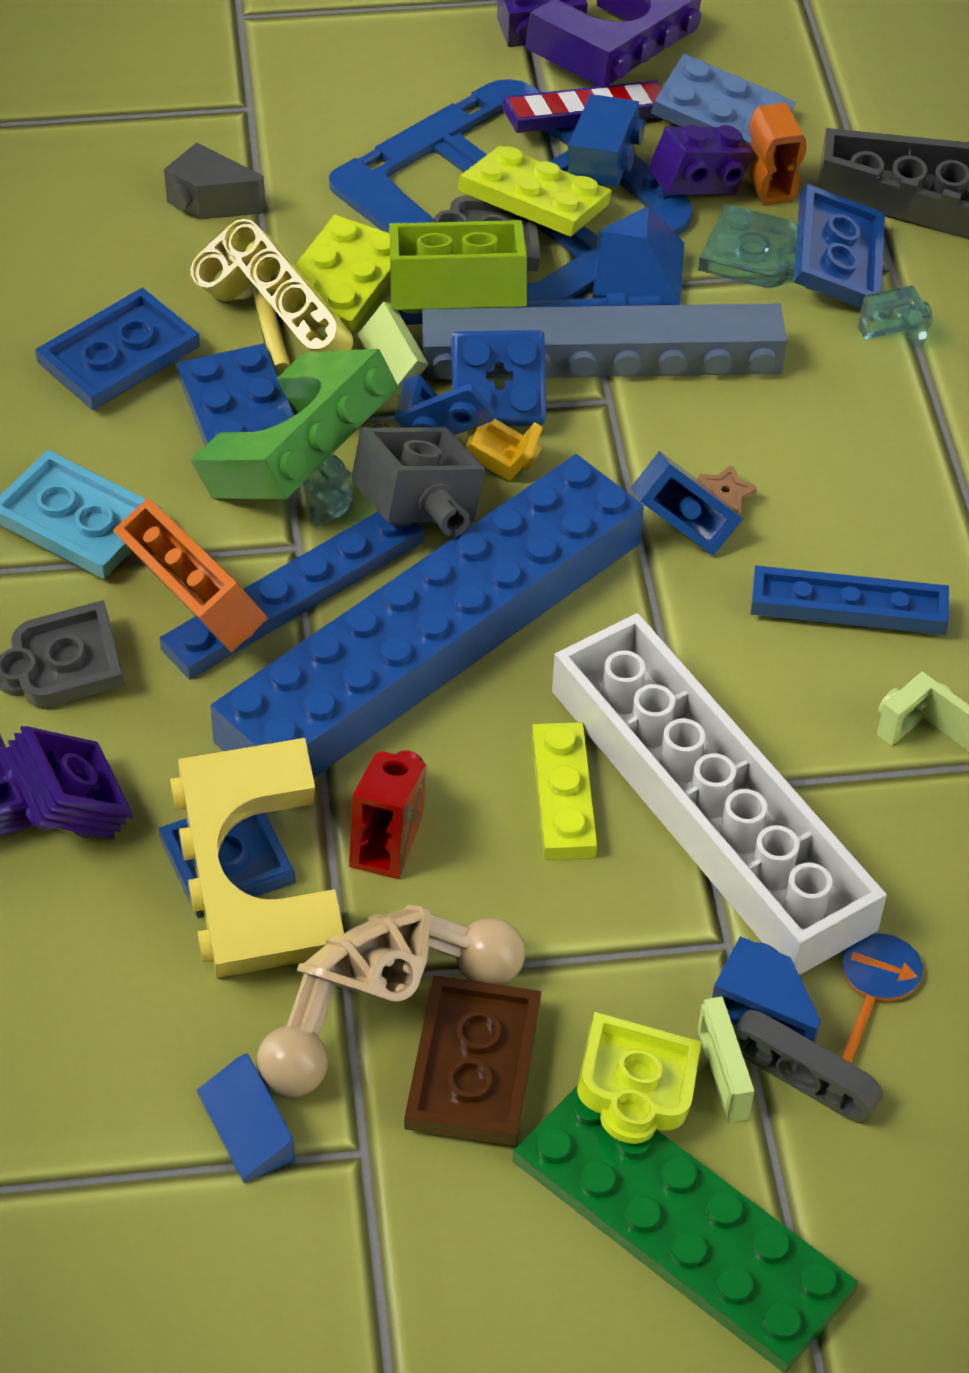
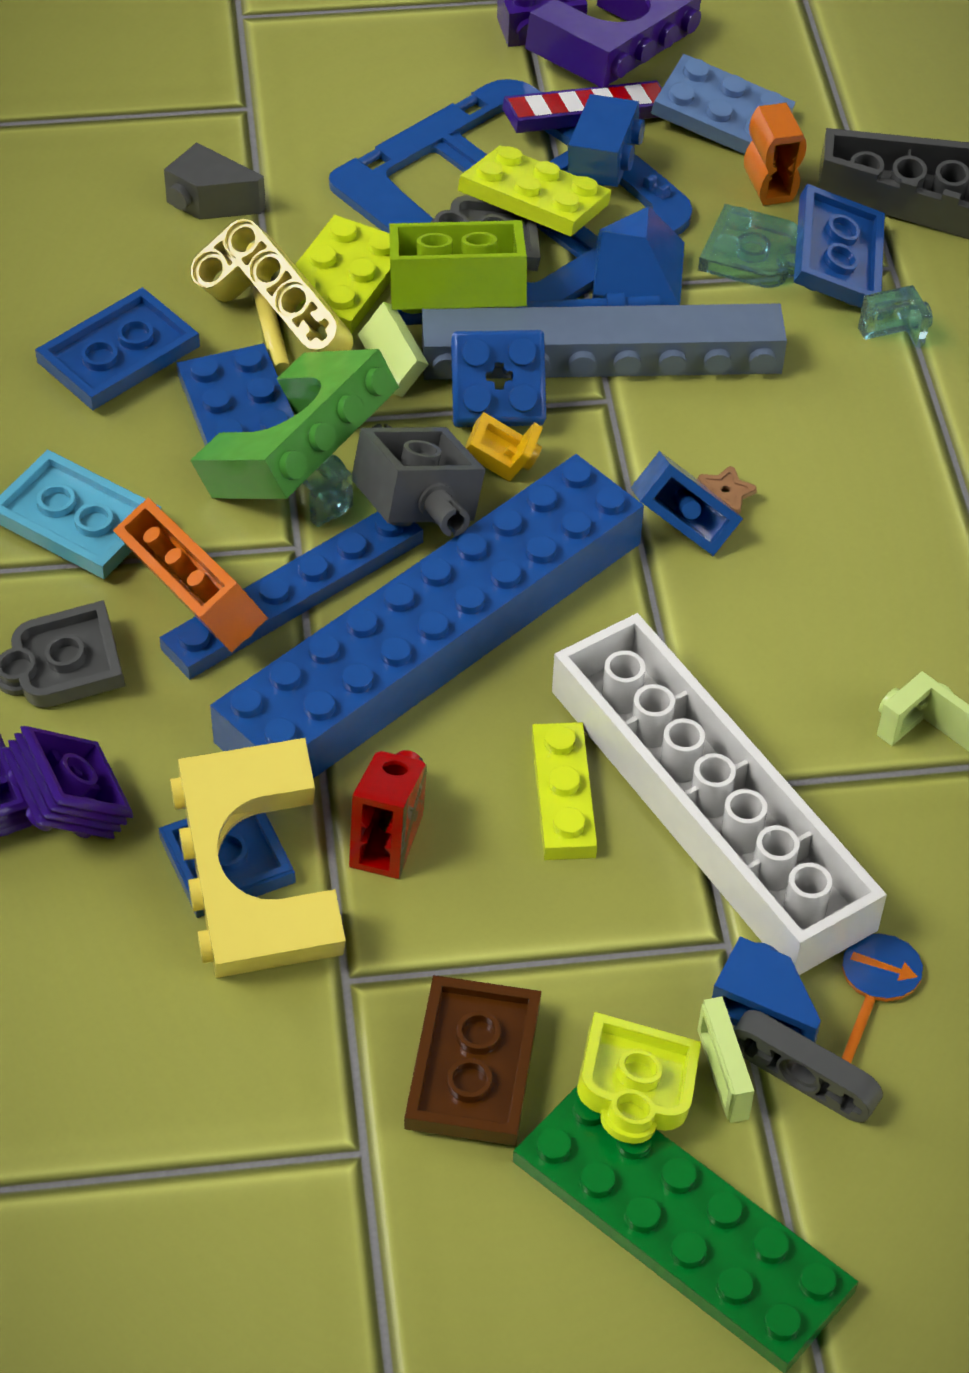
blue slope [197,1053,296,1183] -> none
tan piece [256,904,525,1098] -> none
blue bracket [394,374,495,436] -> none
dark purple brick [648,125,755,195] -> none
blue plate [750,565,949,635] -> none

